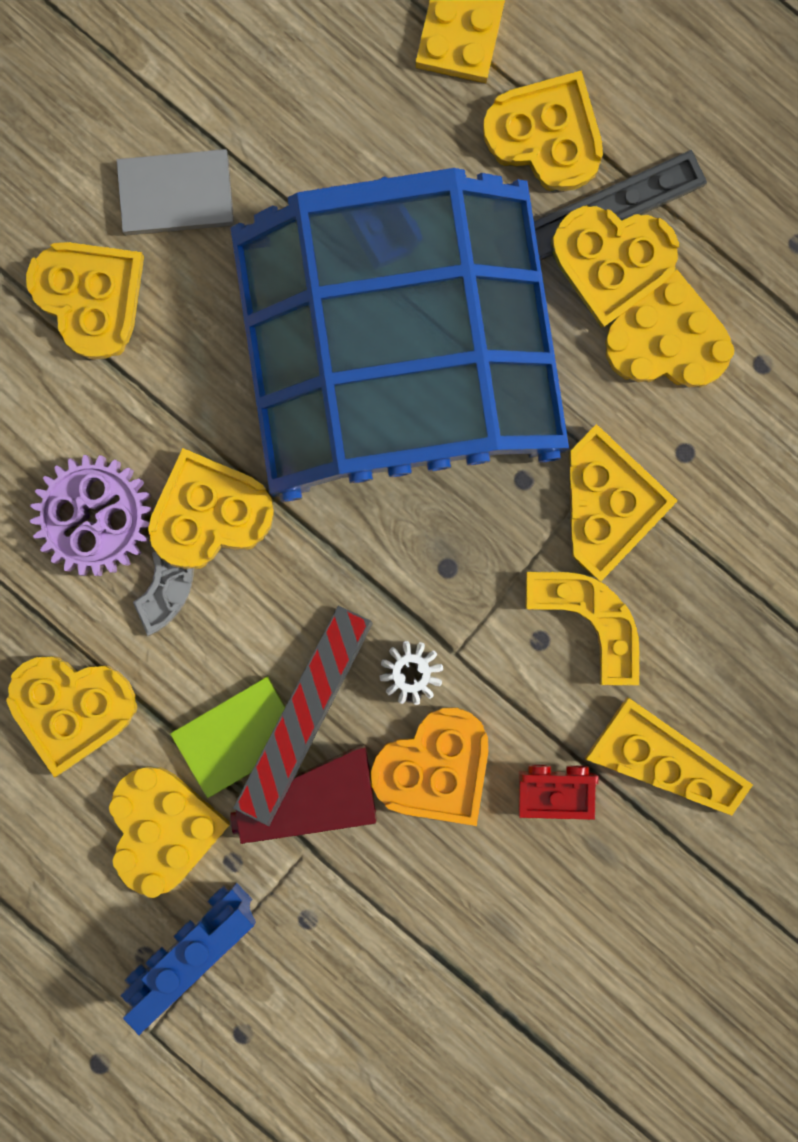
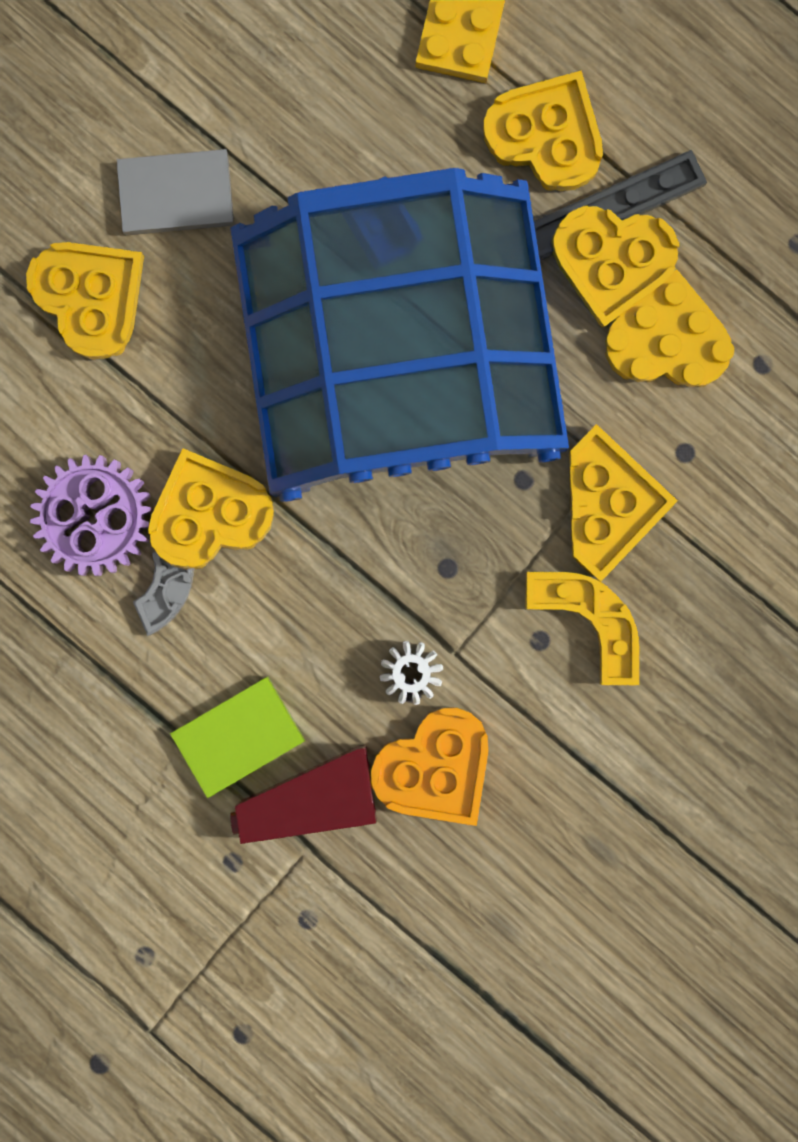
yellow plate [6,656,137,778] -> none
yellow plate [109,766,231,898] -> none
blue bracket [120,883,256,1035] -> none
tile [233,606,373,826] -> none
red bracket [518,765,599,820] -> none
yellow wing [585,697,753,816] -> none

